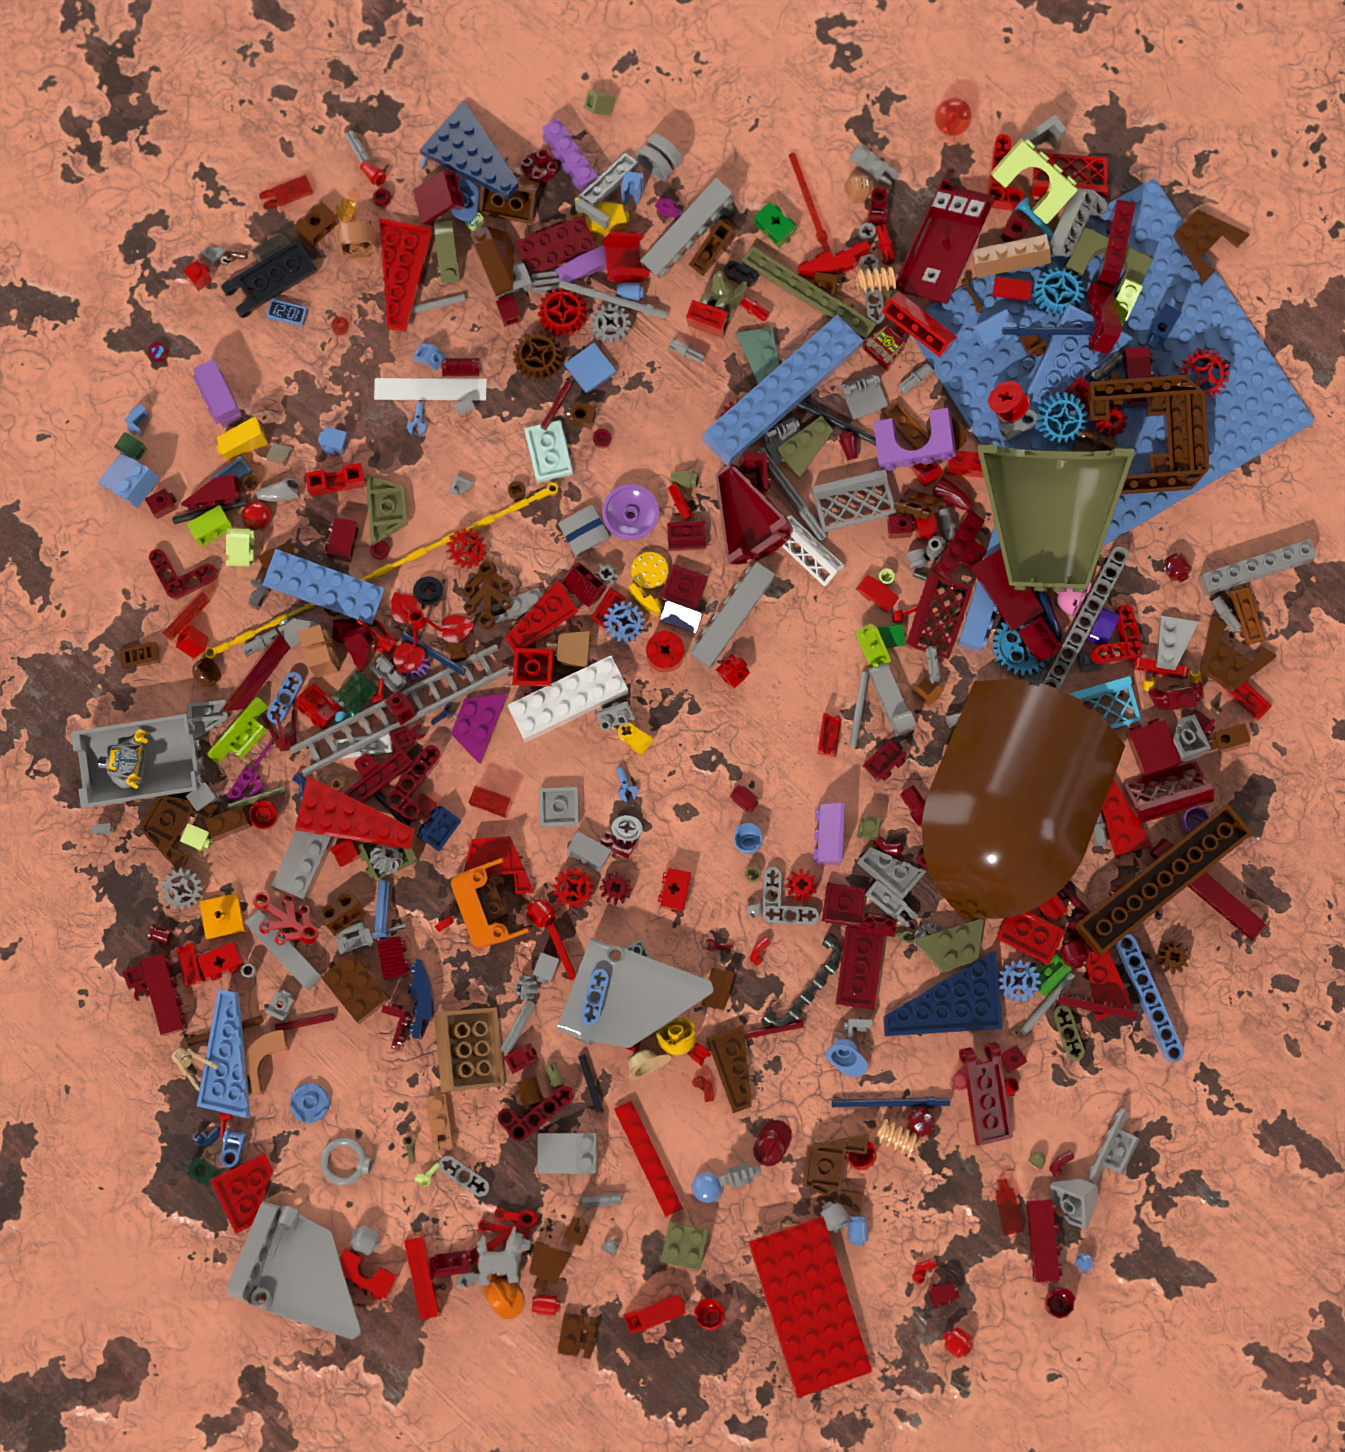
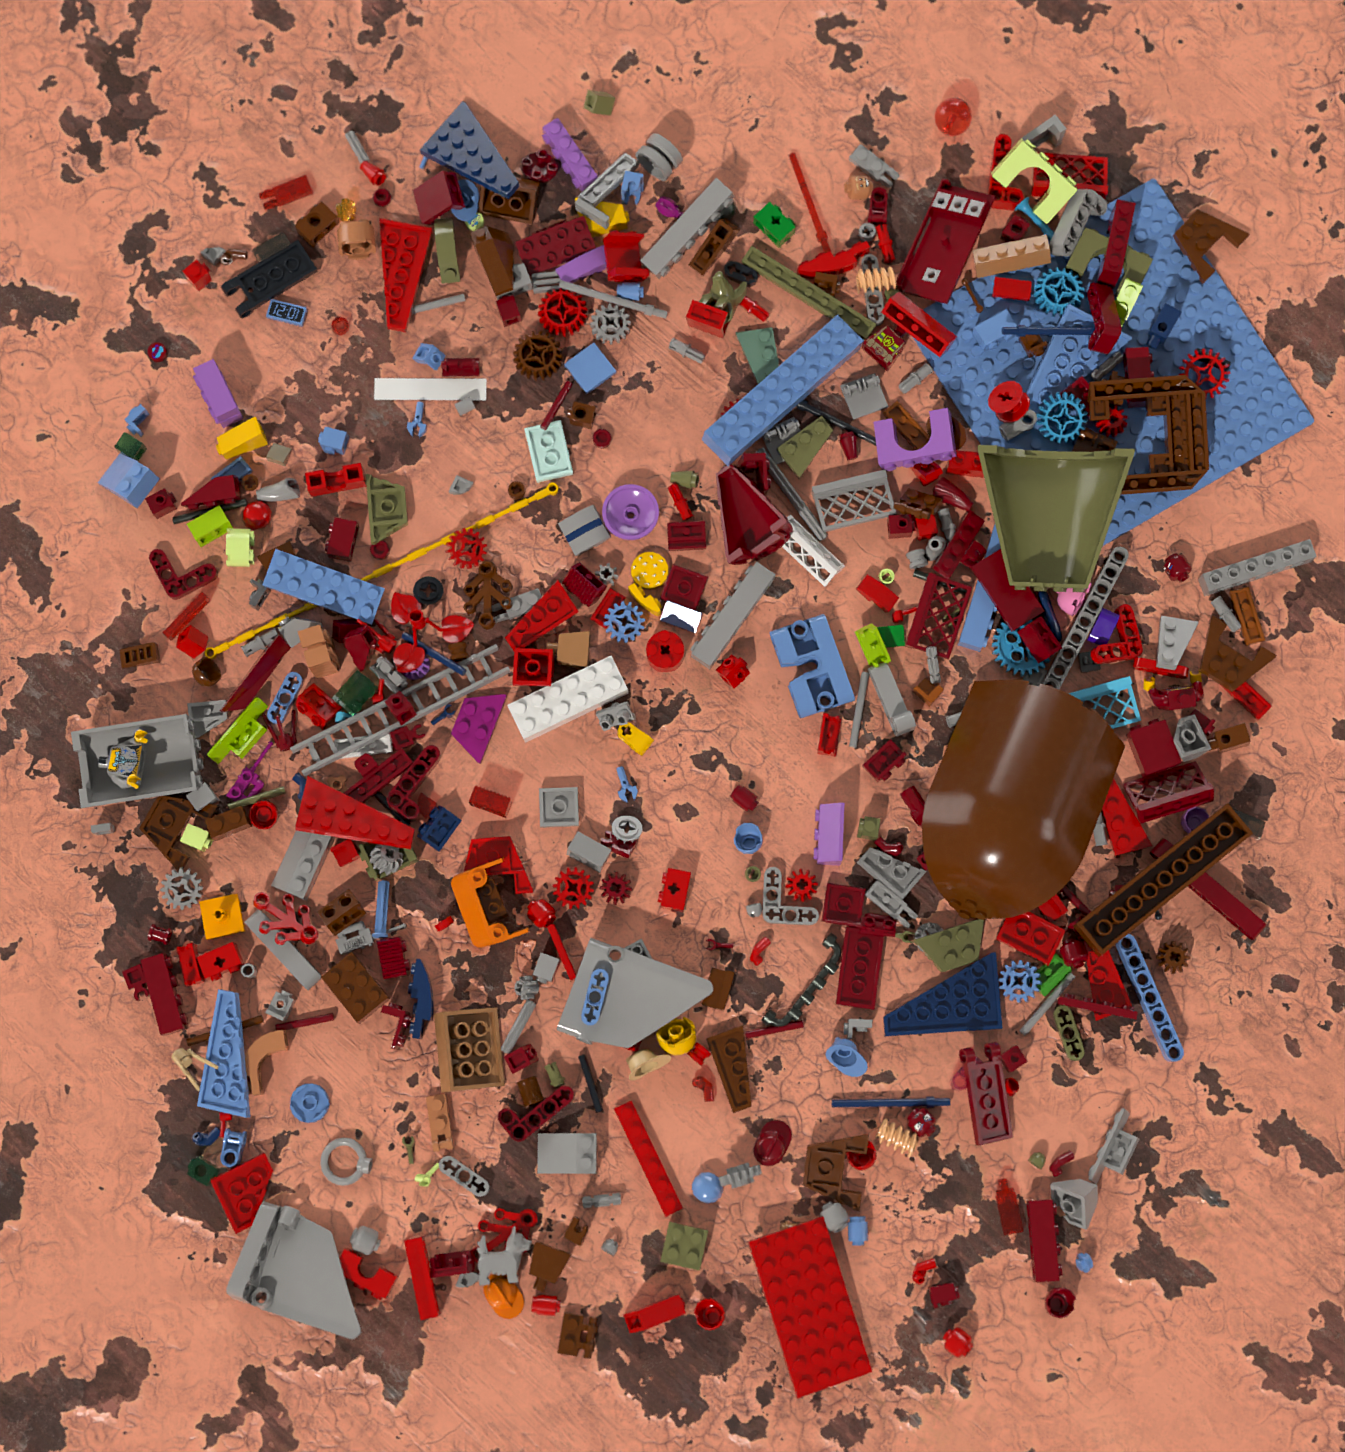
none -> medium blue connector [770,614,855,719]

